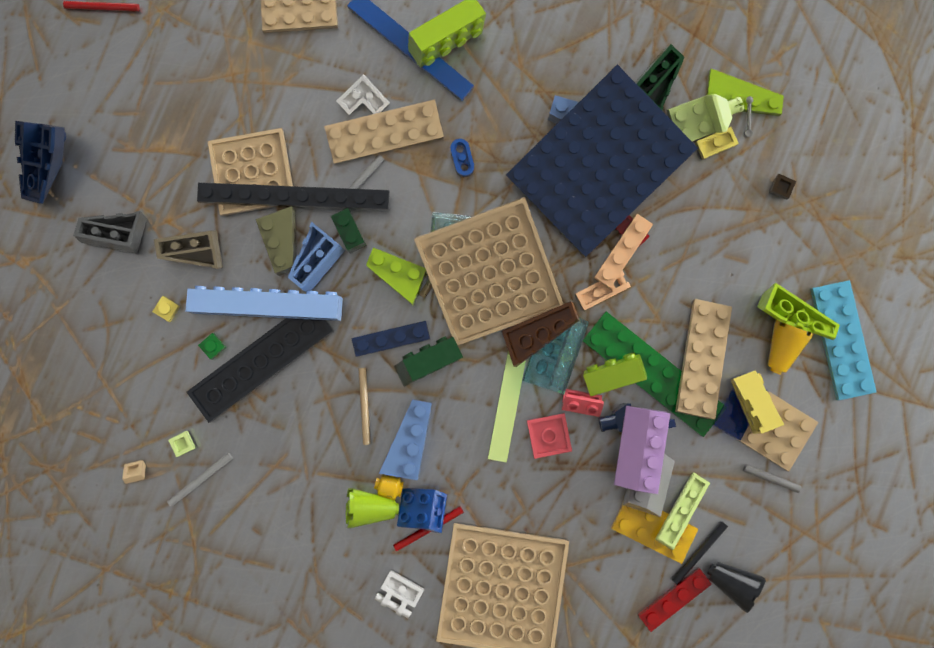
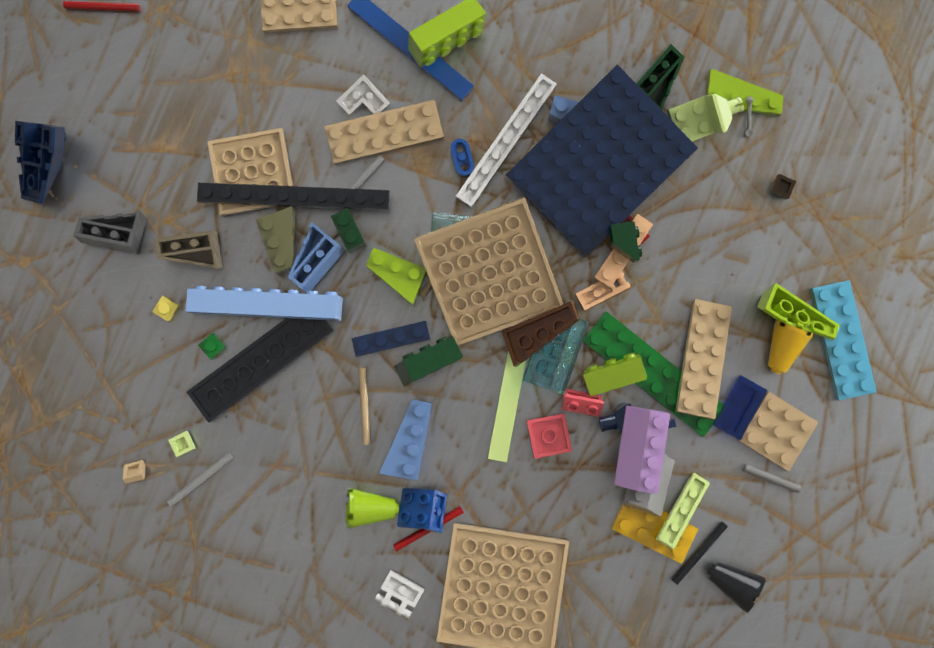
yellow head [374,474,404,500] -> none
red plate [638,567,712,632] -> none
light yellow plate [695,127,739,160] -> none
light yellow wedge [730,370,784,434] -> none
none -> white plate [456,73,557,208]
none -> dark green slope [608,221,642,263]

